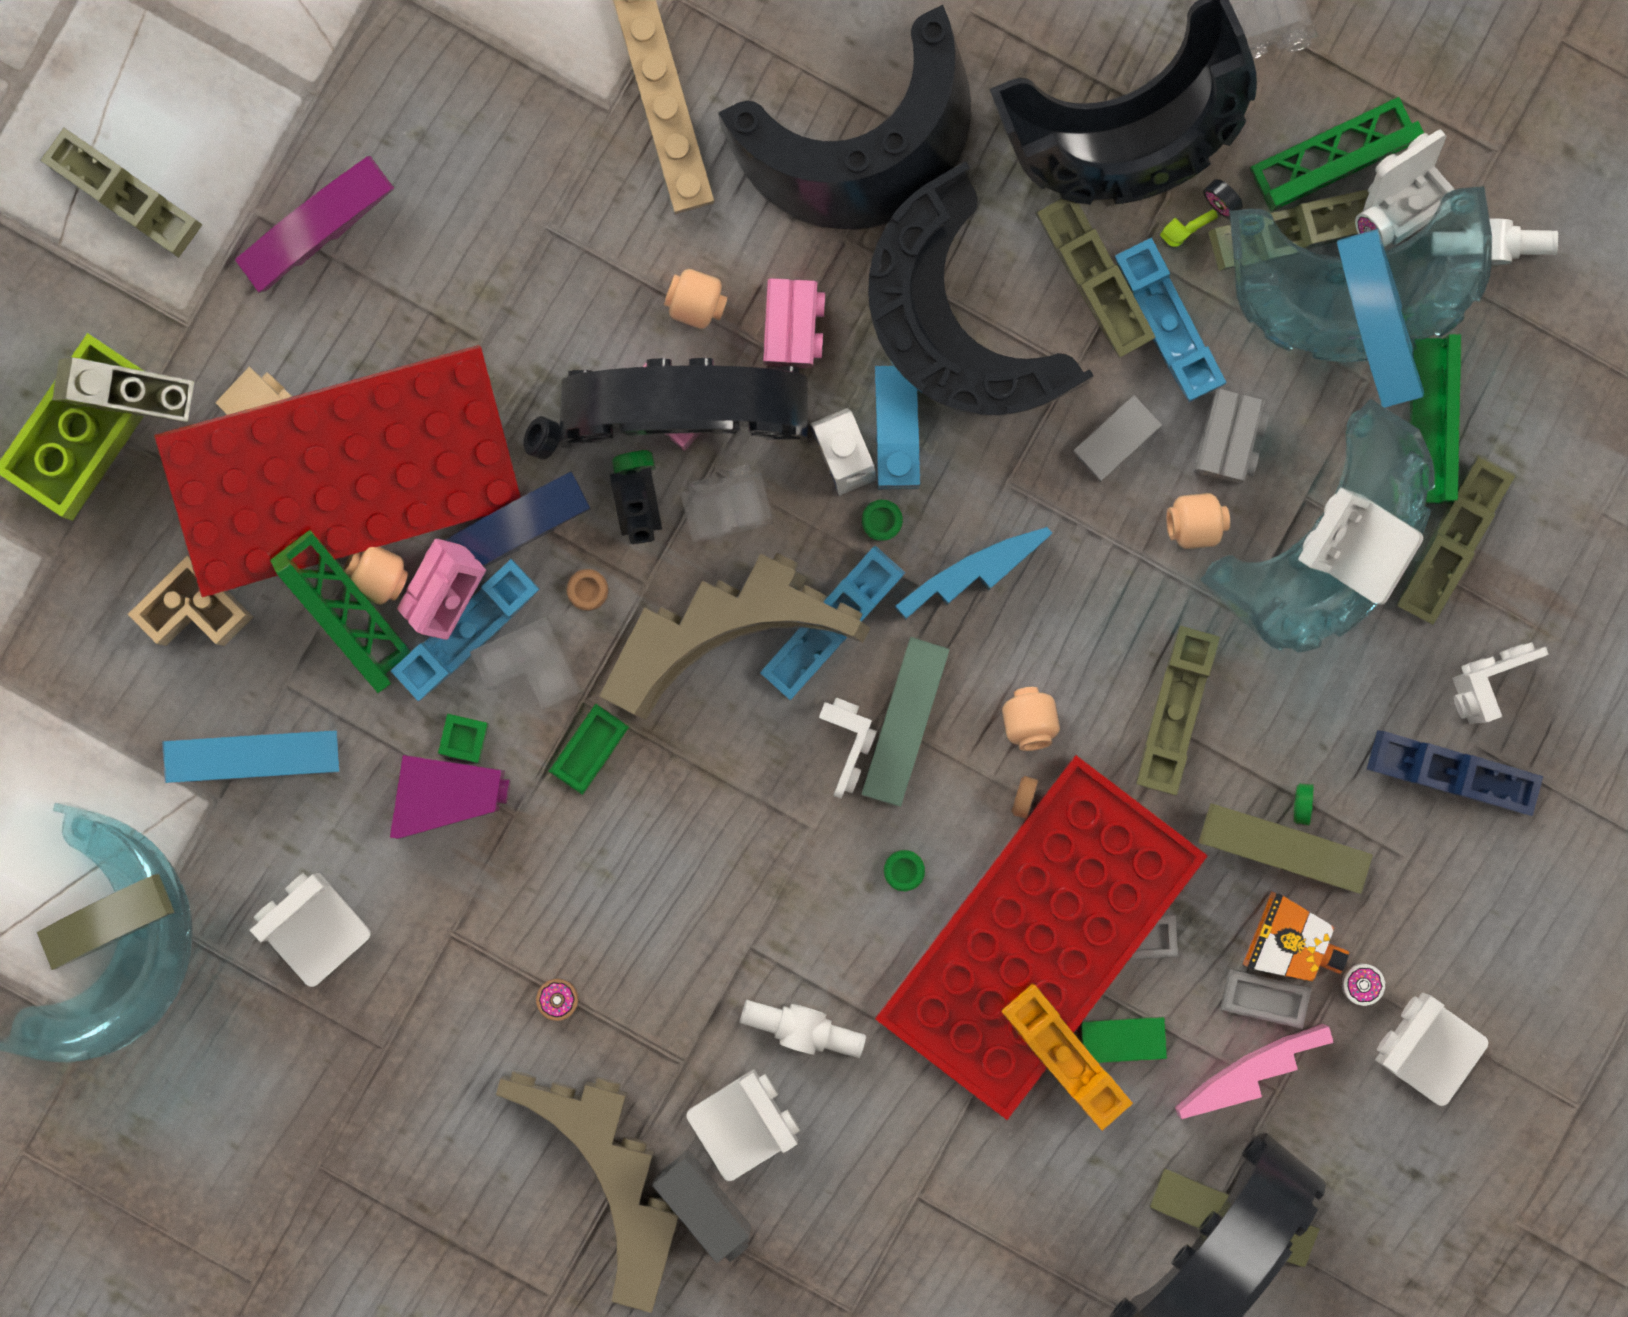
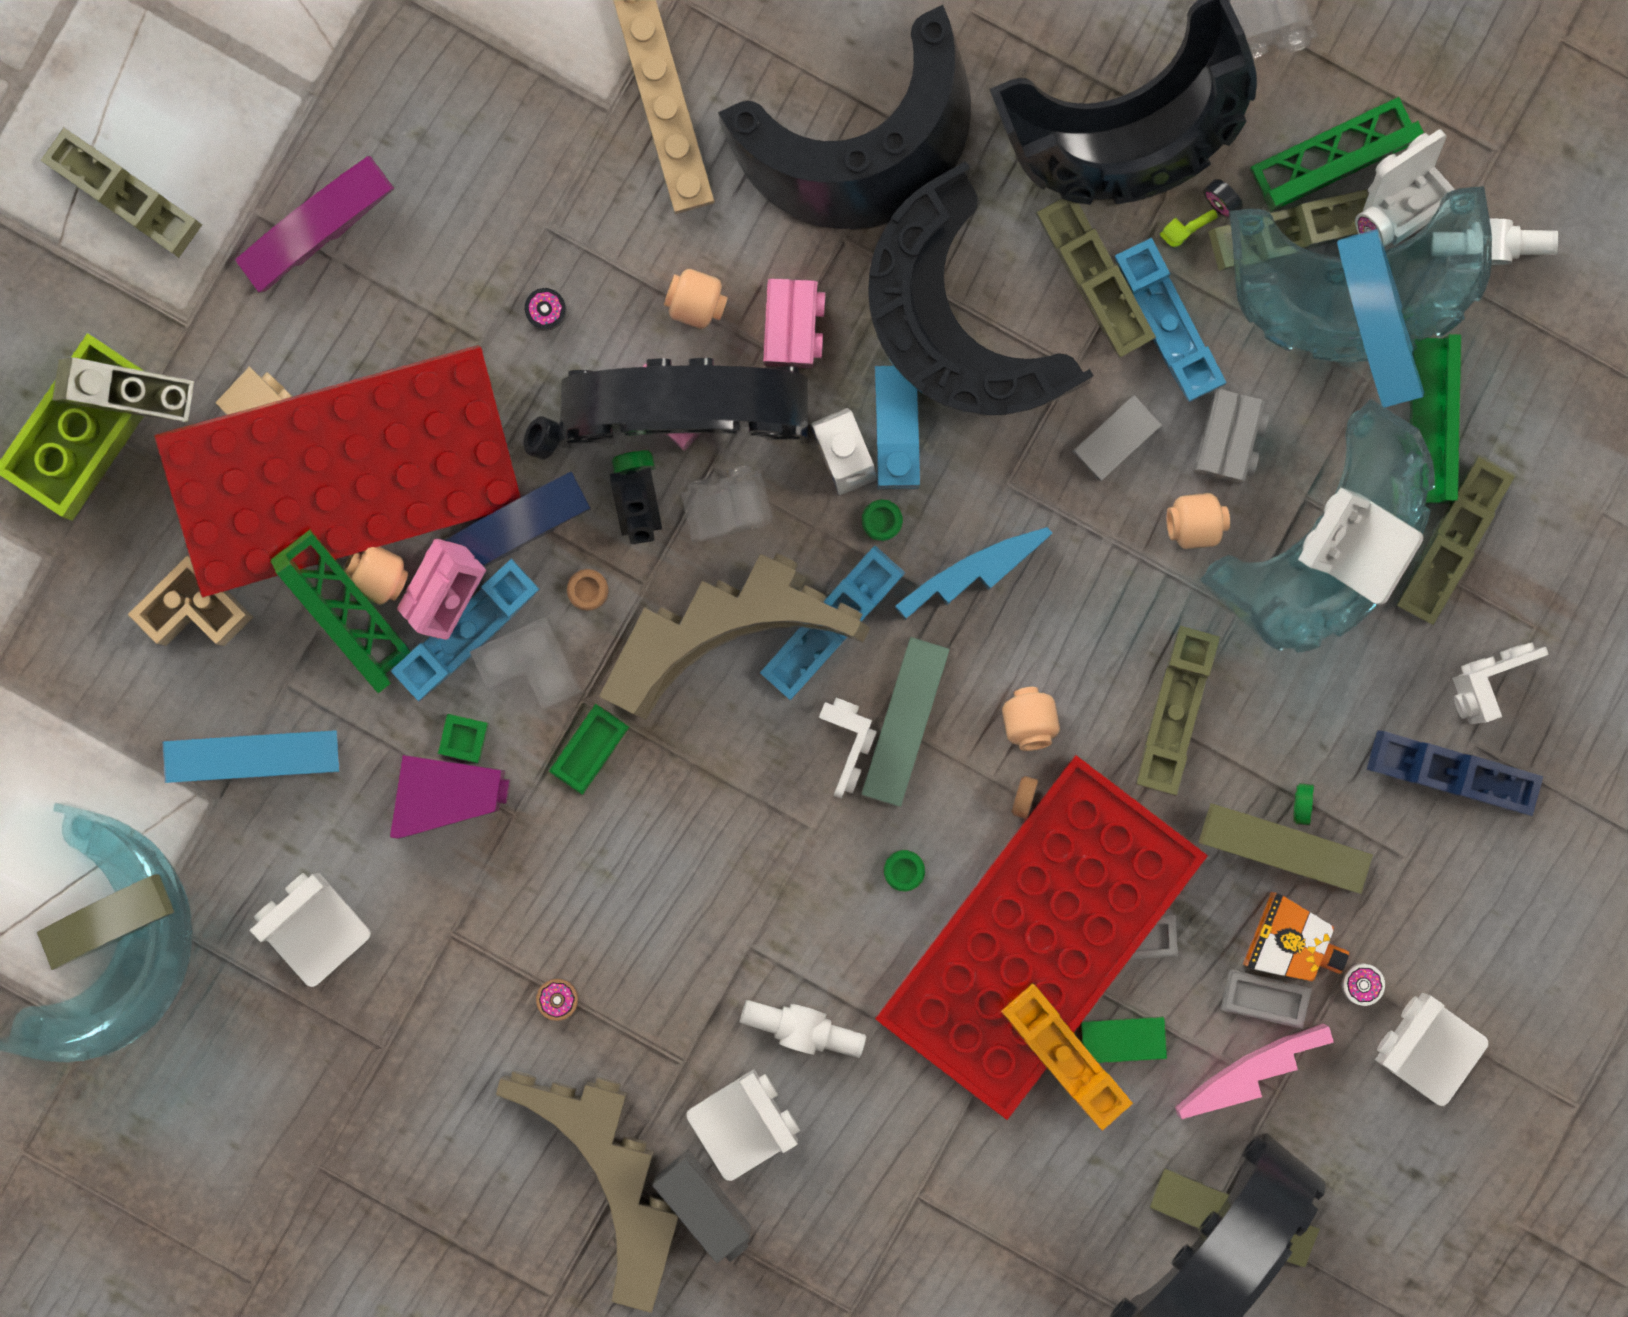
none -> tile [524,288,567,331]

